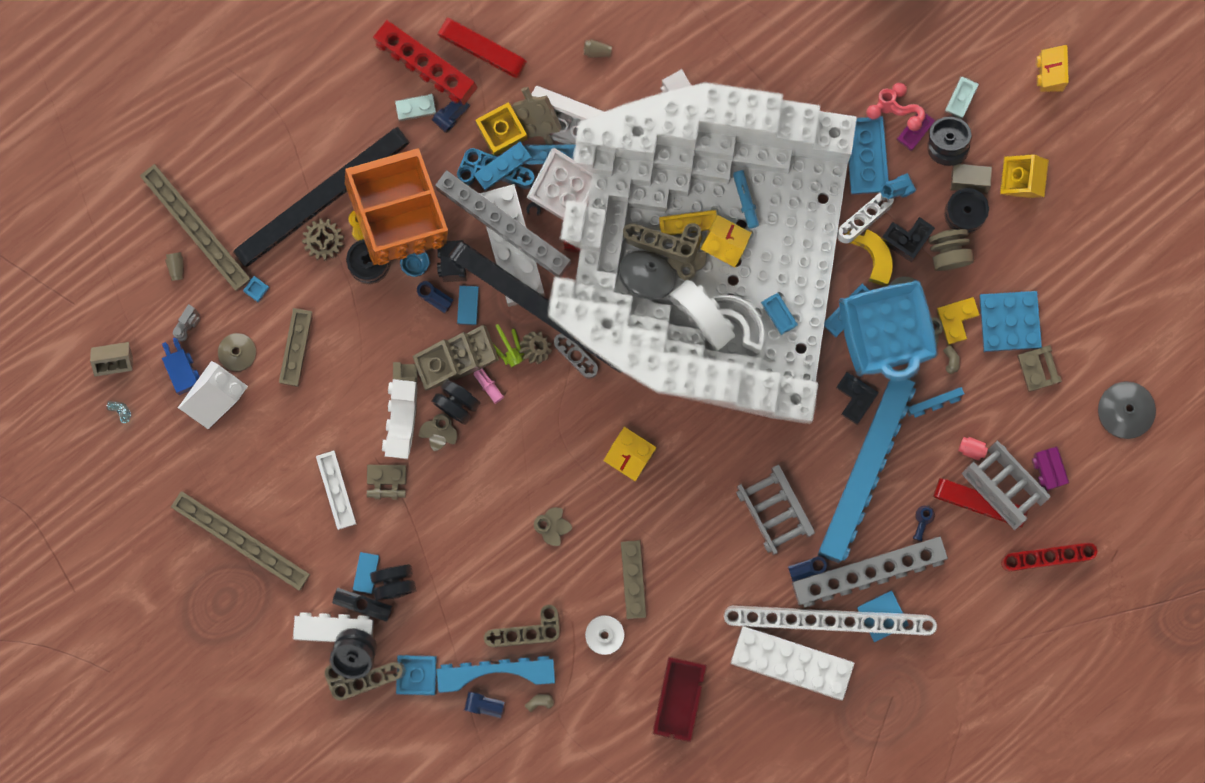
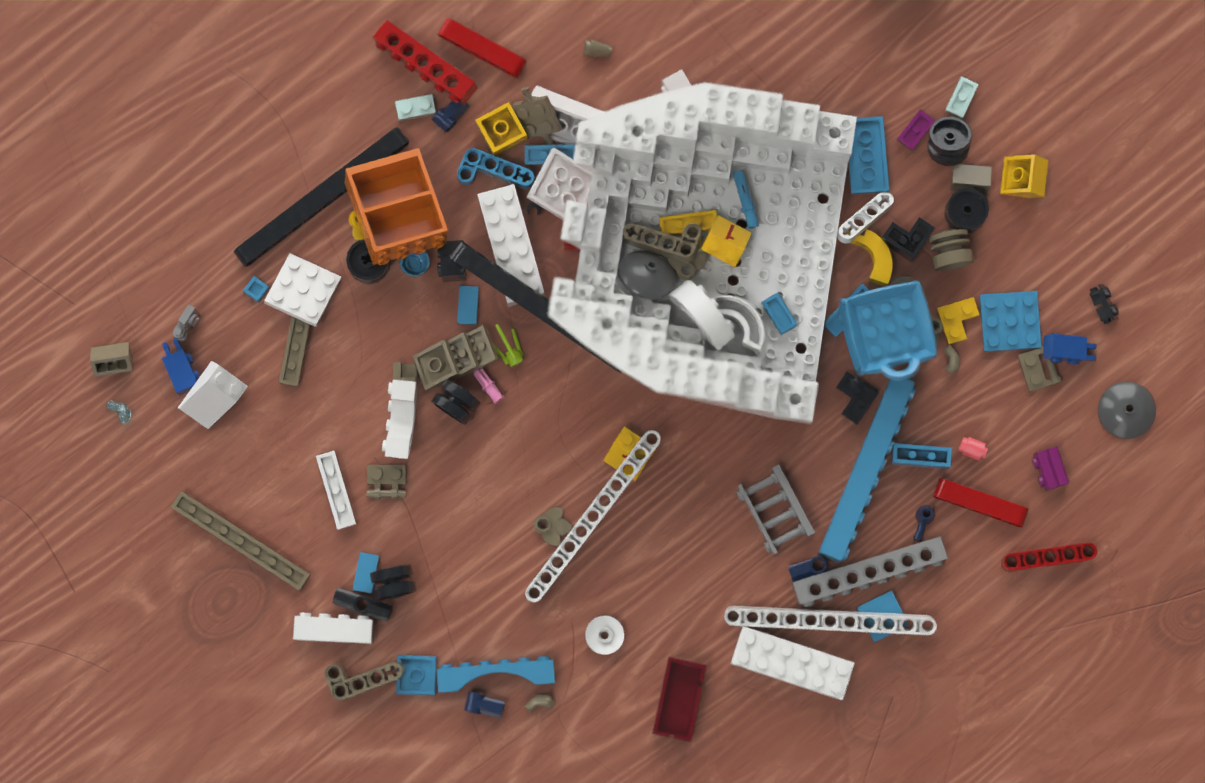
dark tan plate [140,164,251,292] -> none
dark tan cone [165,253,184,281] -> none
dark tan dish [218,333,256,371] -> none
dark tan gear [302,219,344,261] -> none
black wheel [329,628,377,679] -> none
dark blue piece [417,281,454,314] -> none
dark tan plate [419,414,457,451] -> none
light grey brick [435,170,571,278] -> none
dark azure plate [474,142,531,191] -> none
dark tan beam [484,605,560,648] -> none
dark tan gear [519,331,552,364] -> none
light grey beam [554,334,598,379] -> none
dark tan plate [621,540,646,619] -> none
coral piece [866,83,926,131] -> none
dark azure piece [880,173,916,199] -> none
dark azure plate [907,387,964,418] -> none
light grey fence [961,440,1051,530] -> none
yellow slope [1036,45,1069,92] -> none
none -> white plate [264,253,341,327]
none -> white beam [525,430,661,602]
none -> dark azure brick [890,443,952,470]
none -> blue hinge [1043,334,1096,365]
none -> black hinge [1090,284,1119,325]

